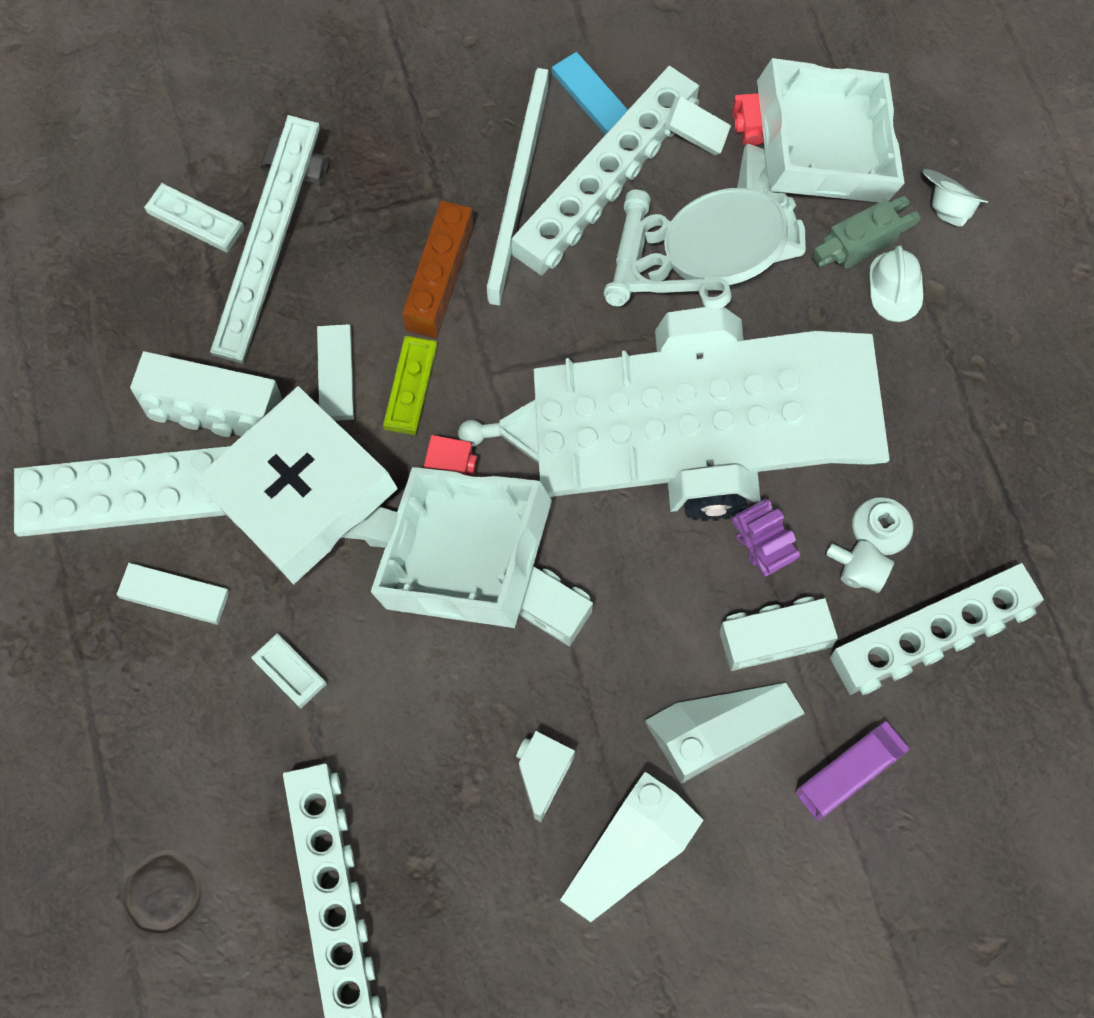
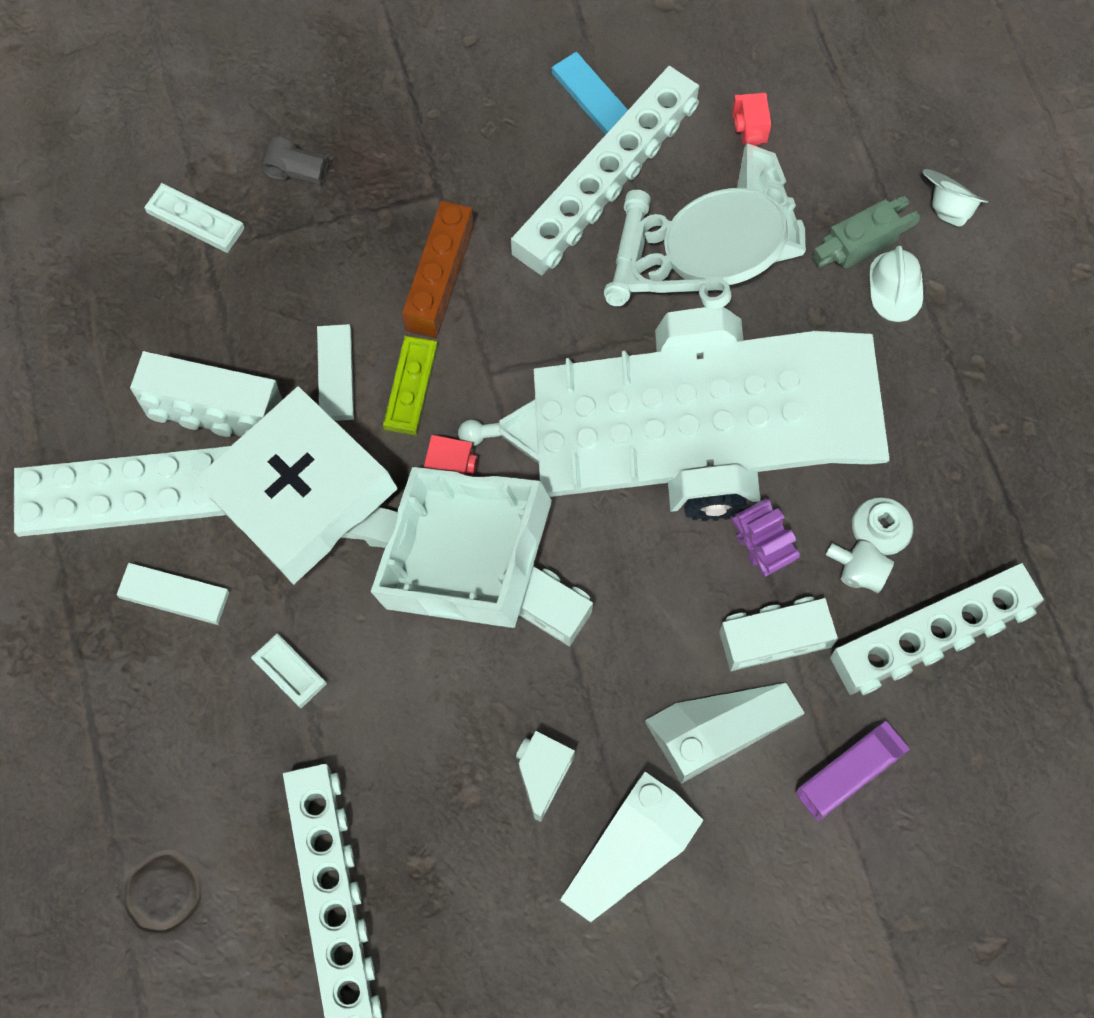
light aqua tile [210,115,320,364] -> none
light aqua tile [487,68,548,306] -> none
light aqua tile [665,96,731,156] -> none
light aqua tile [757,58,905,203] -> none

